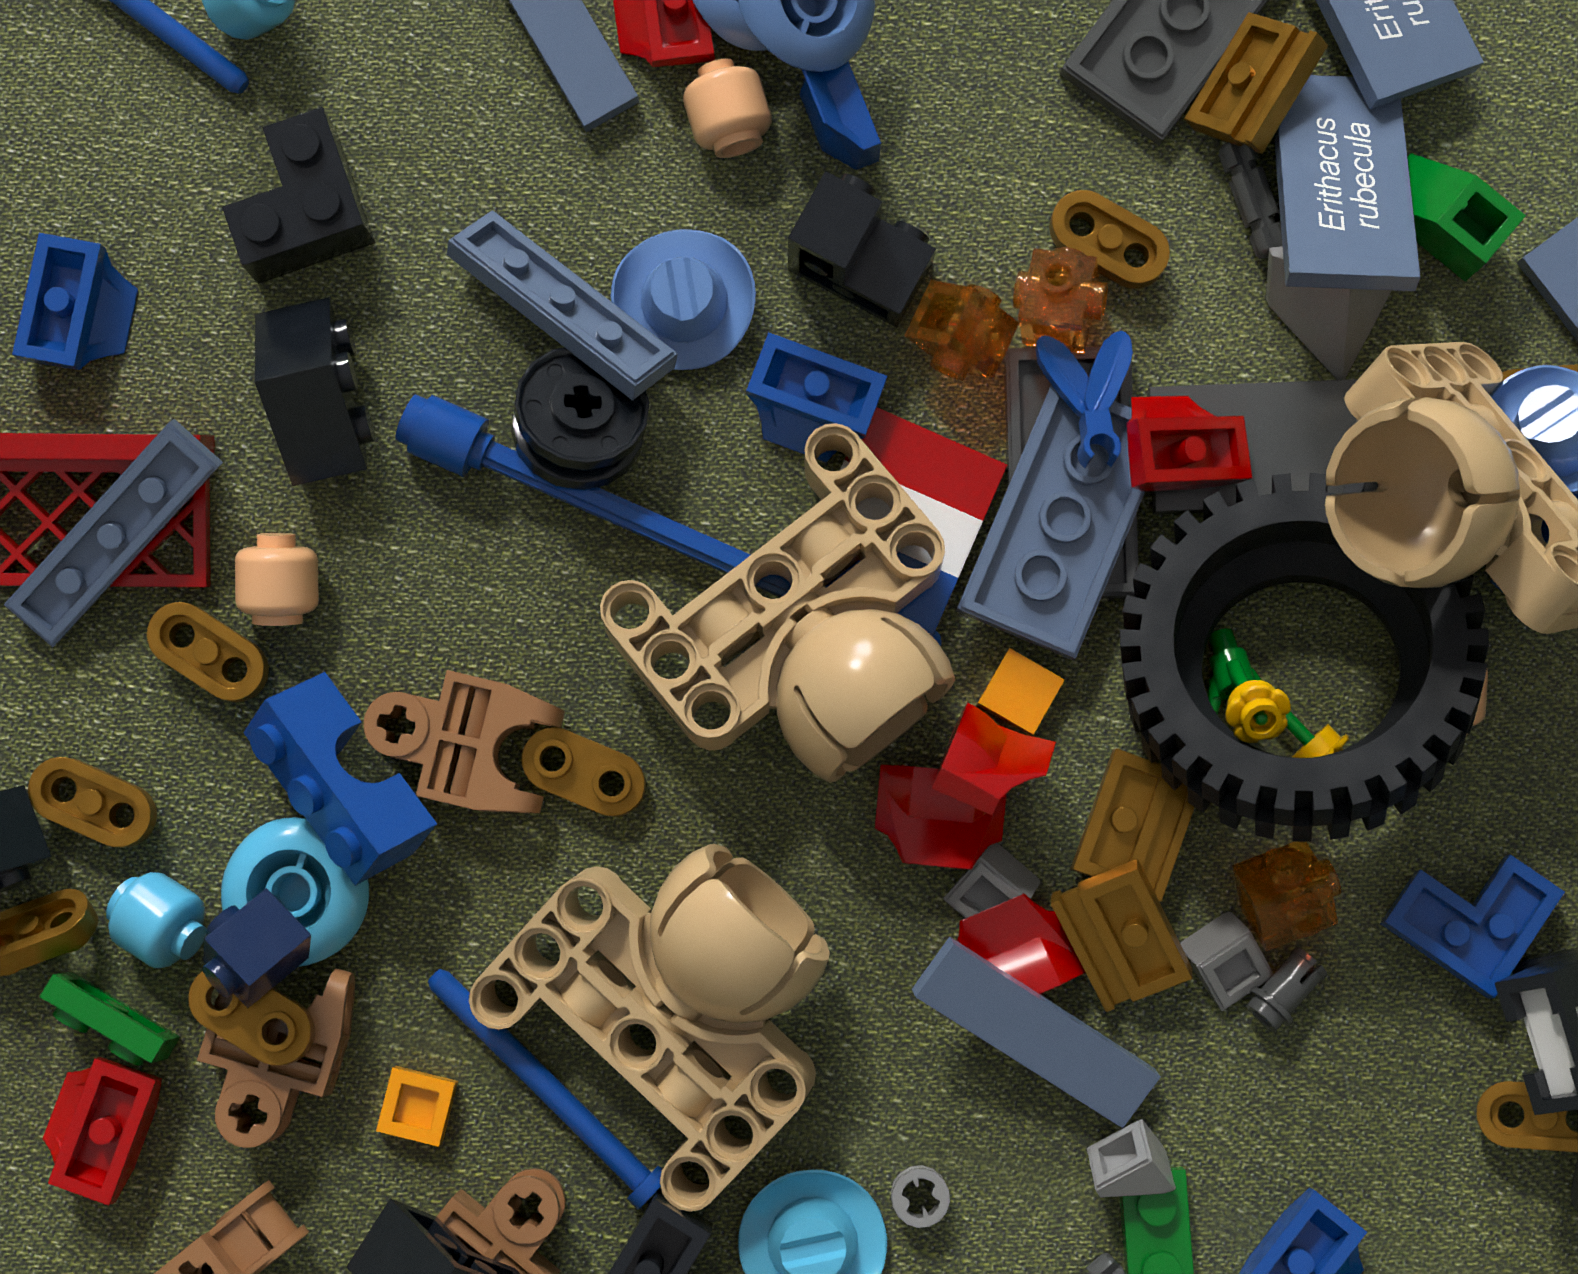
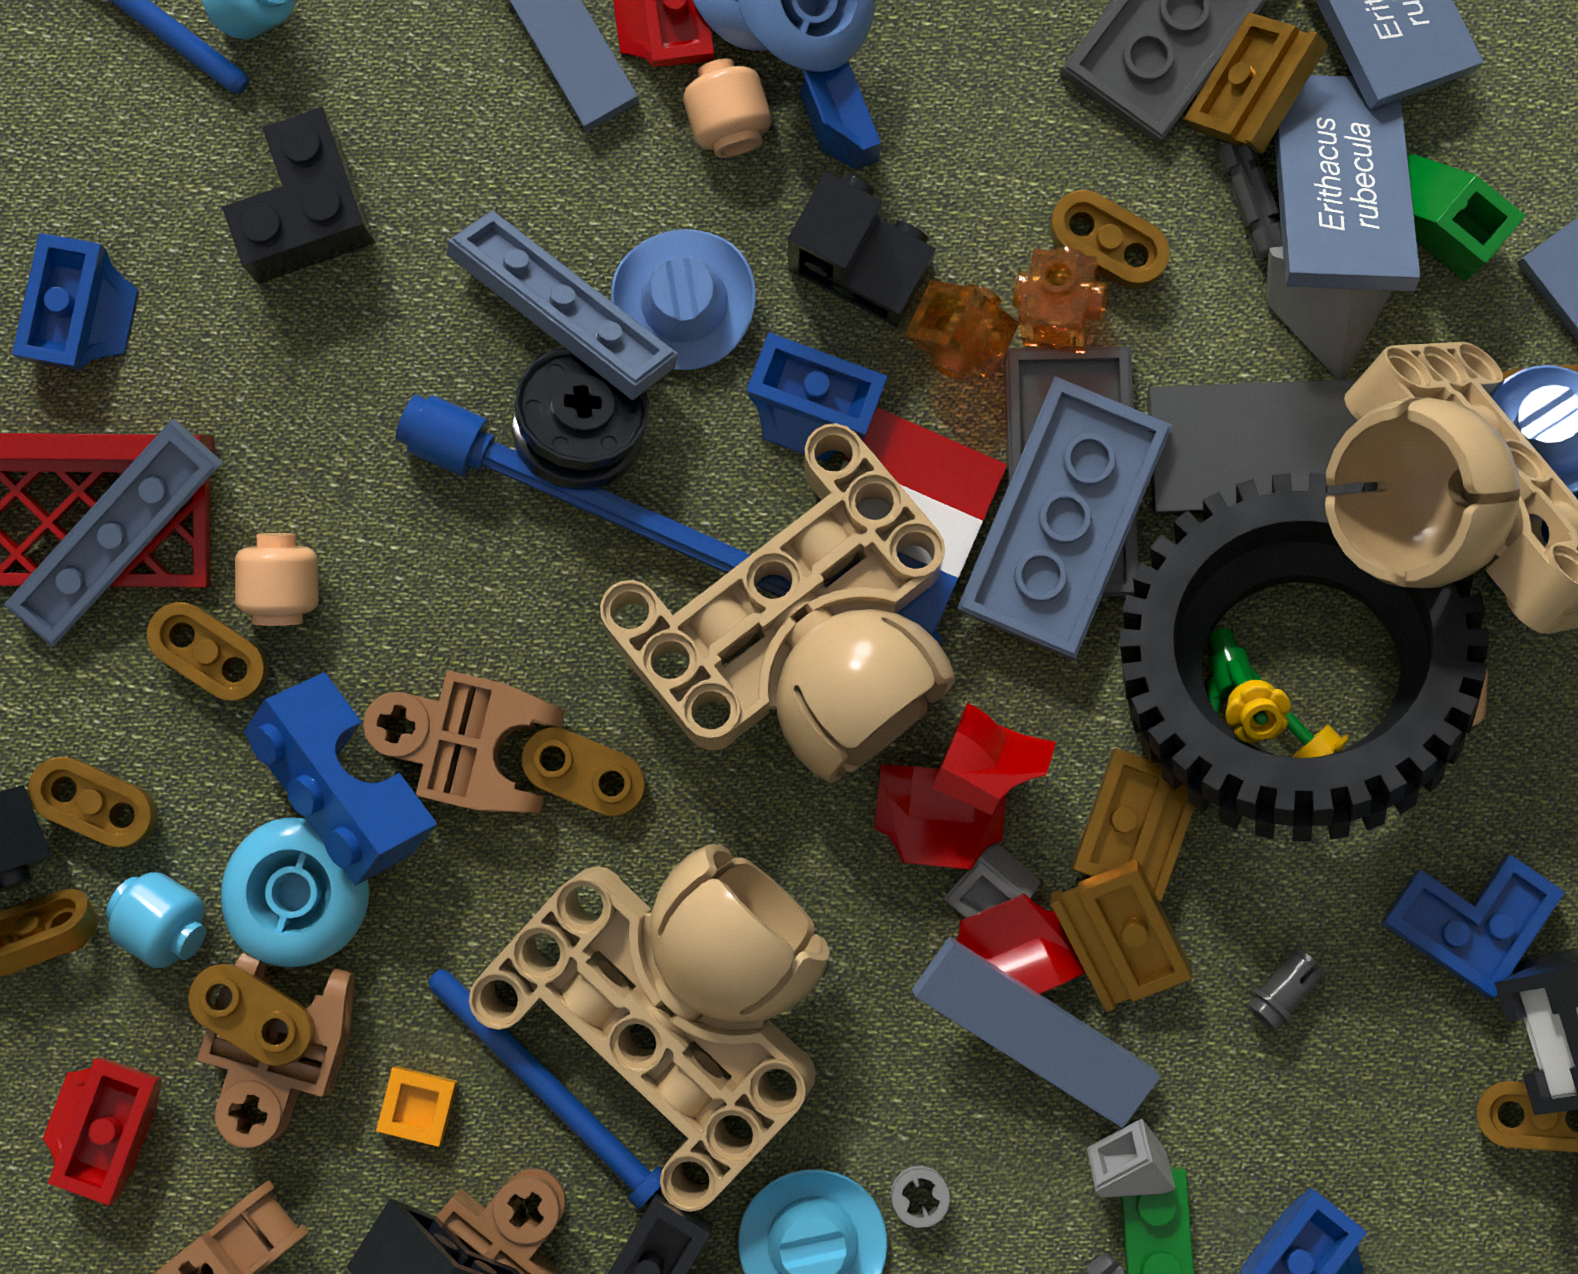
green plate [40,972,180,1066] -> none
dark blue brick [202,888,311,1008] -> none
black brick [255,297,375,486] -> none
light orange tile [976,648,1065,736] -> none
blue piece [1035,331,1133,468] -> none
red slope [1127,396,1252,492] -> none
light grey slope [1180,911,1274,1011] -> none
clear orange brick [1232,841,1342,951] -> none

